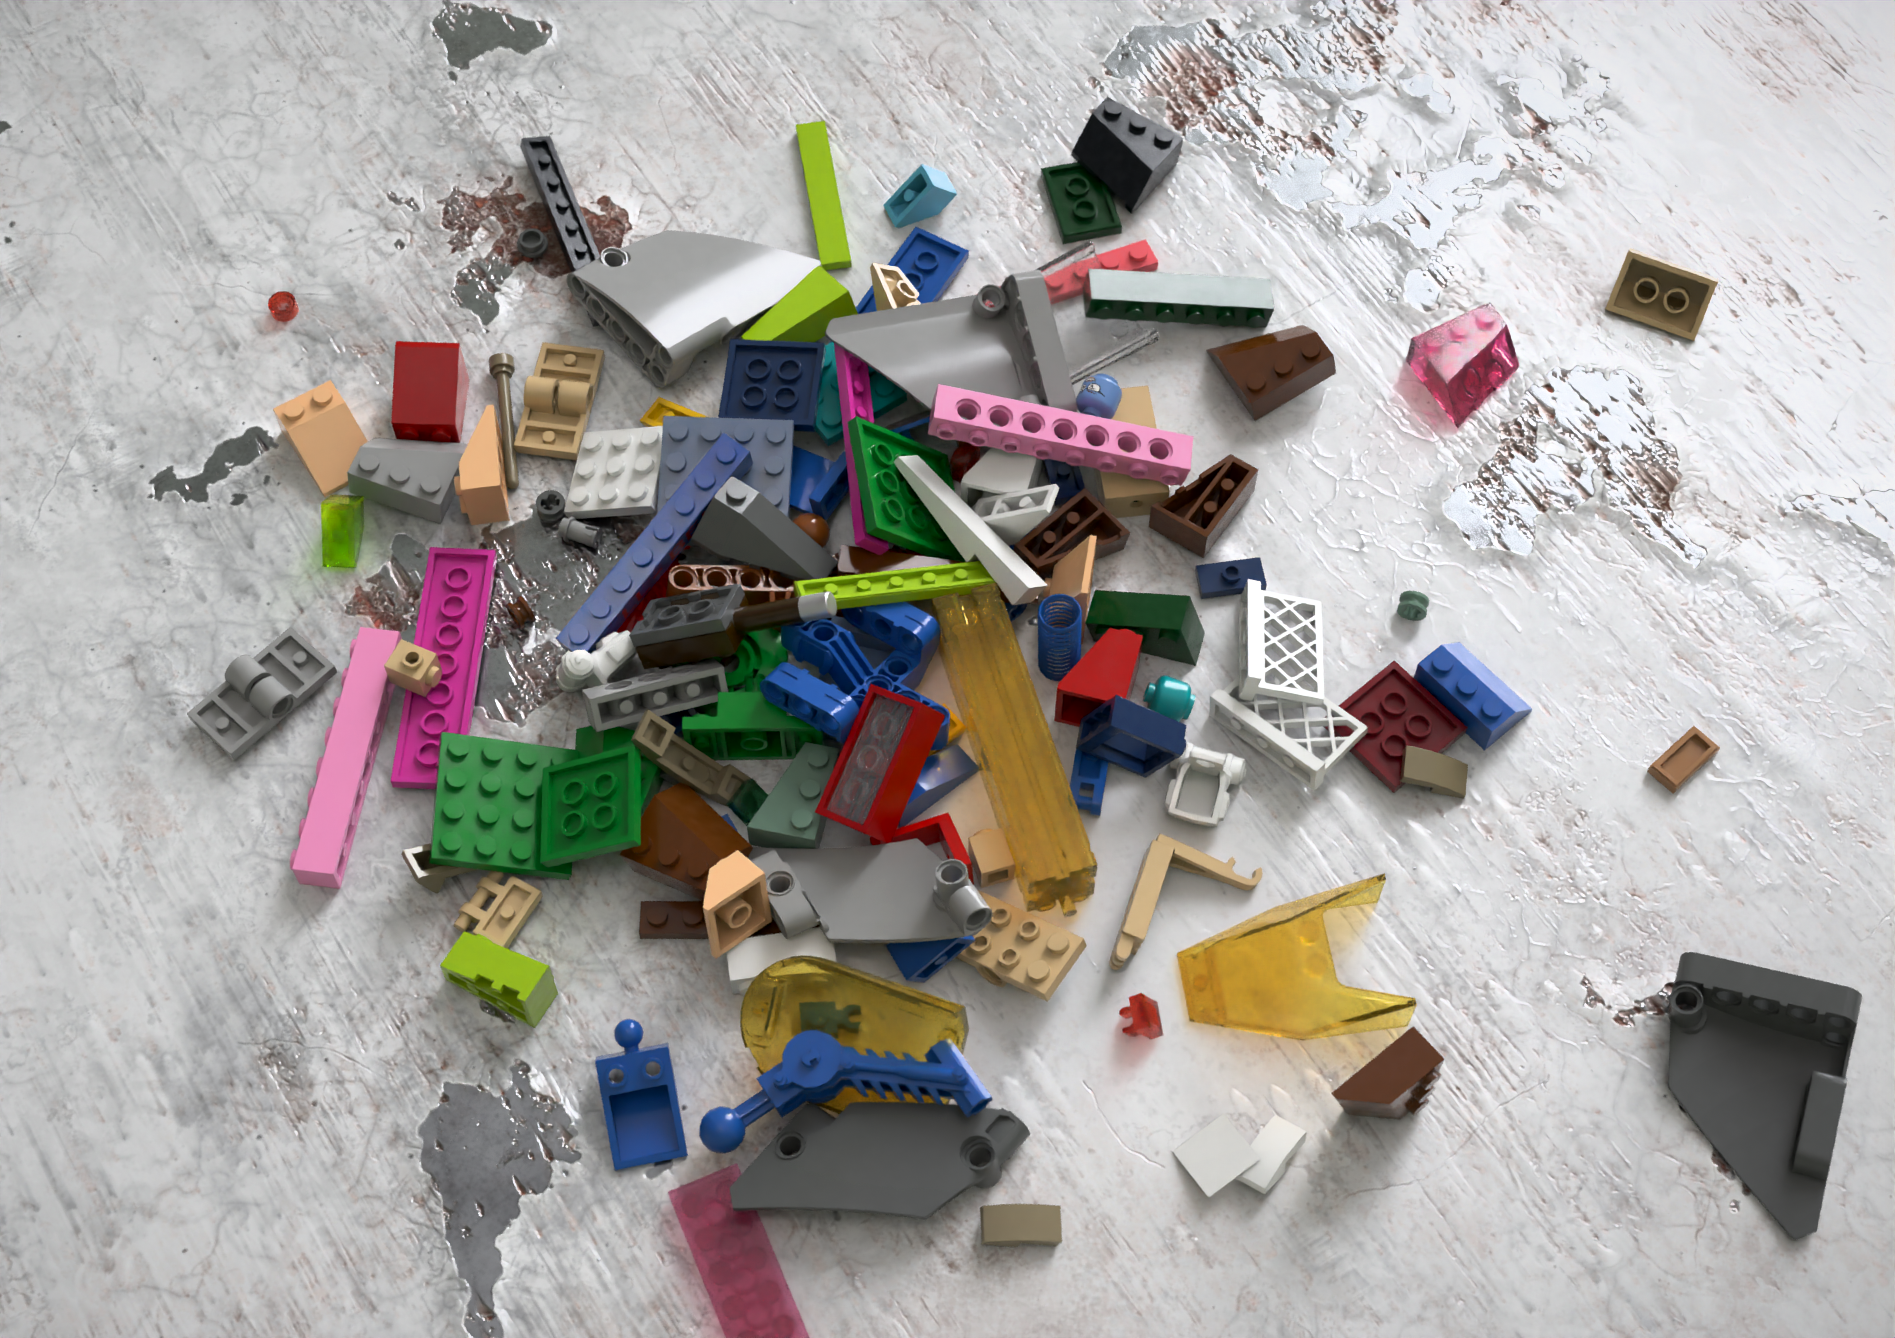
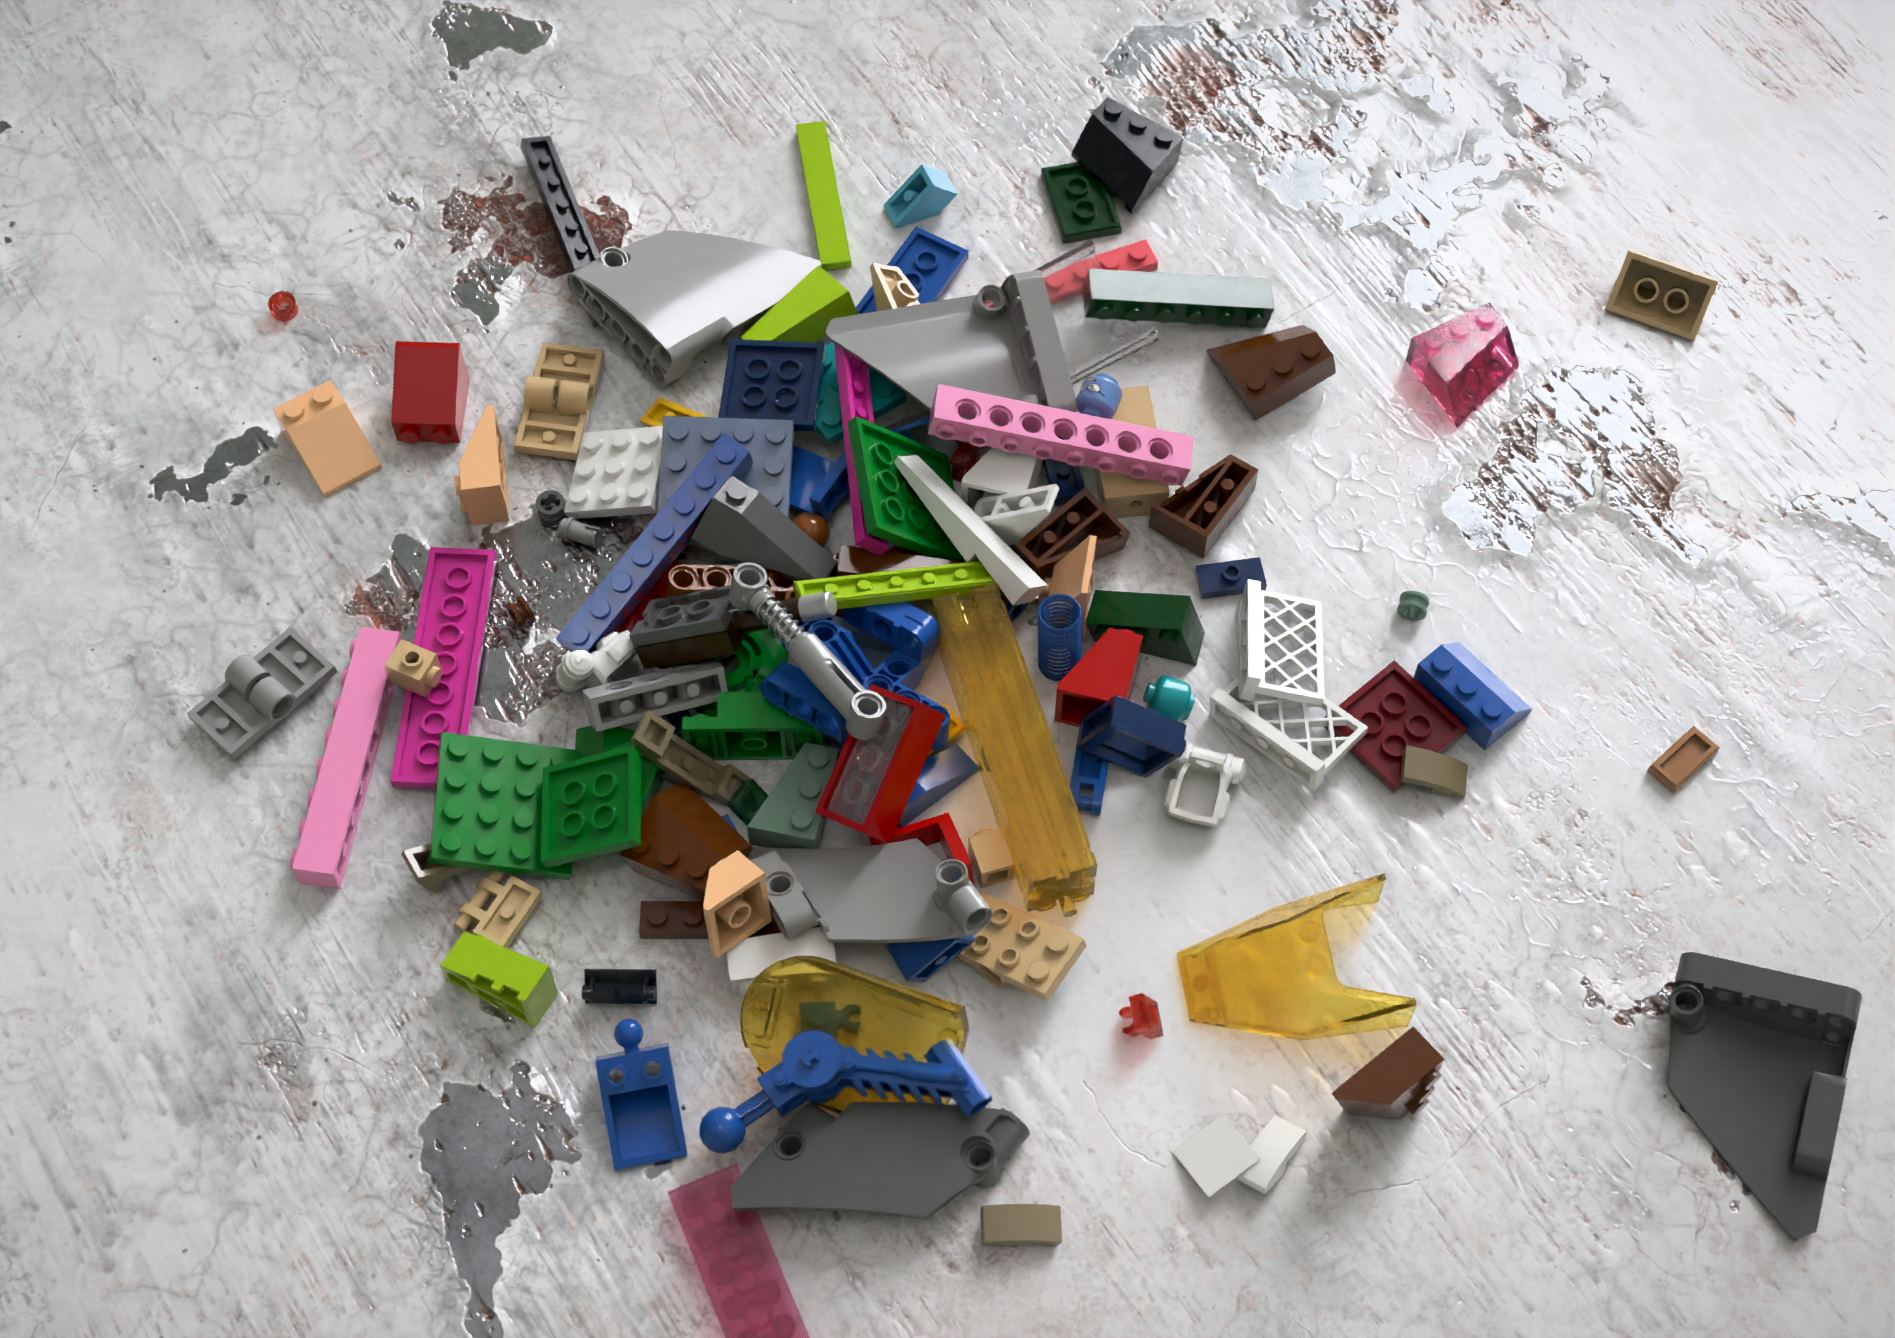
clear neon green slope [321,494,364,568] -> none
light grey wedge [347,438,468,524] -> none
dark tan piece [488,353,519,489] -> none
dark grey plate [517,228,548,258] -> none
tan hinge [1109,833,1262,970] -> none
none -> black hinge [582,969,657,1004]
none -> light grey piece [729,562,886,740]

